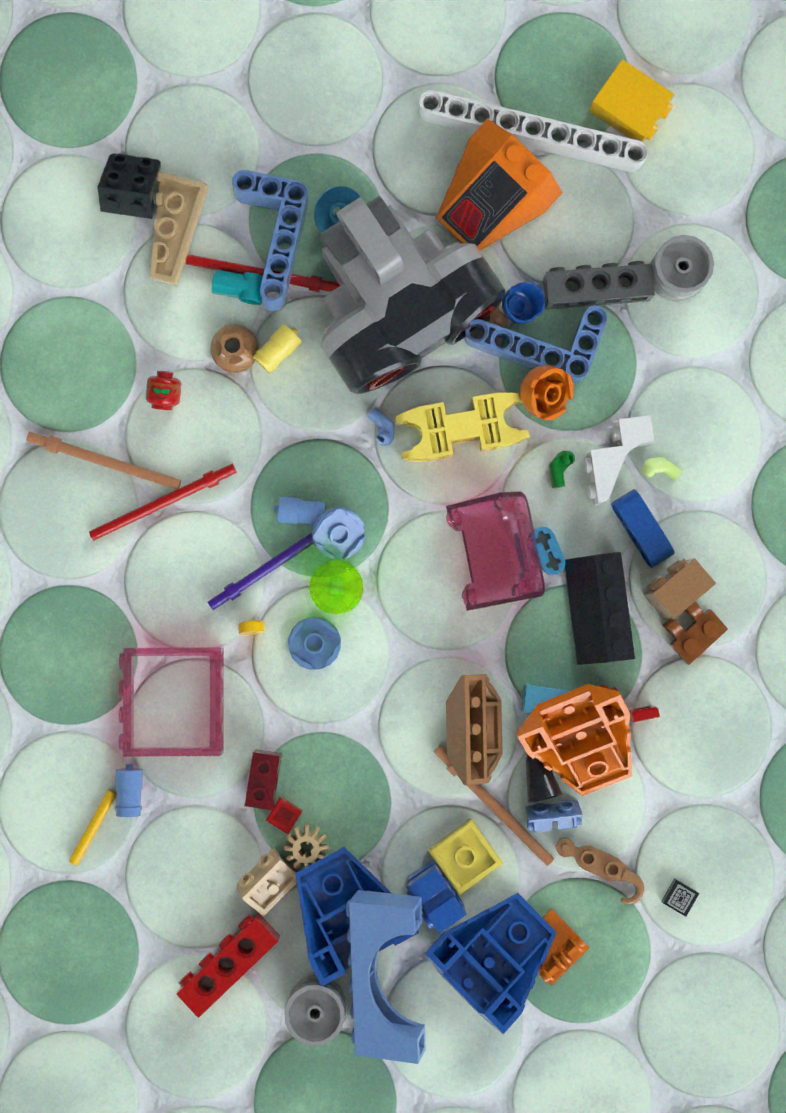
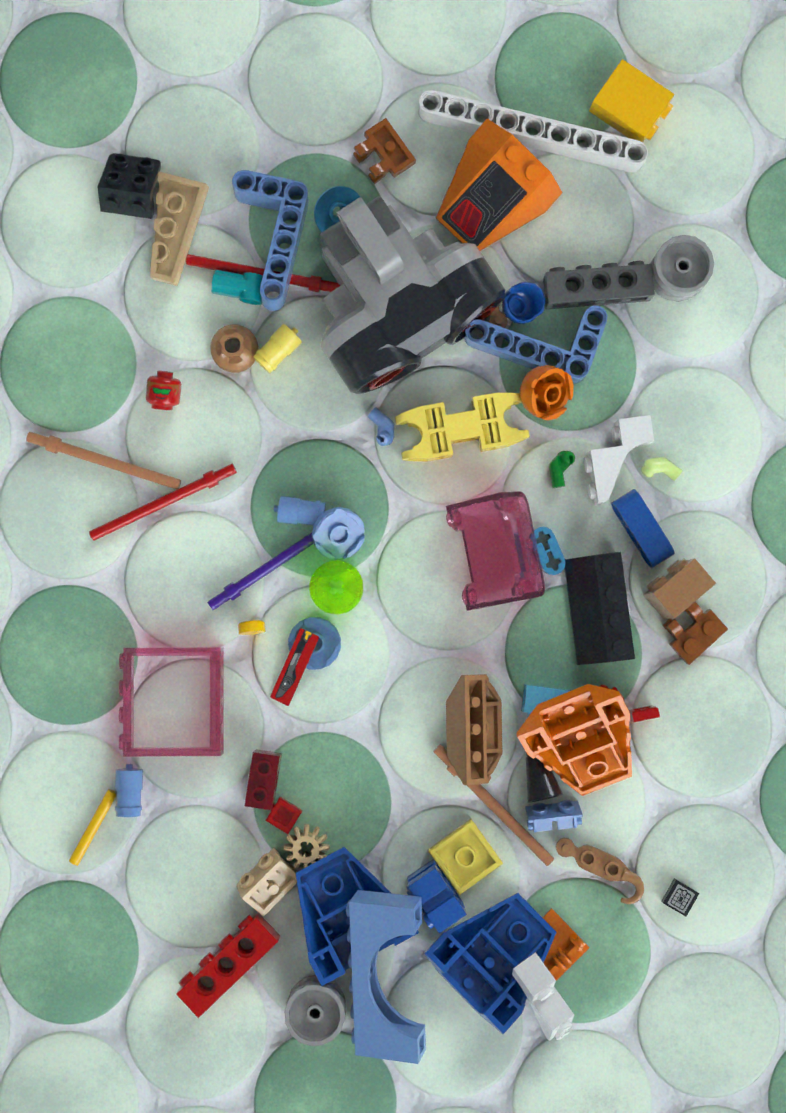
none -> red sticker [270,628,319,706]
none -> dark orange plate [353,118,416,184]
none -> white arch [512,952,574,1041]

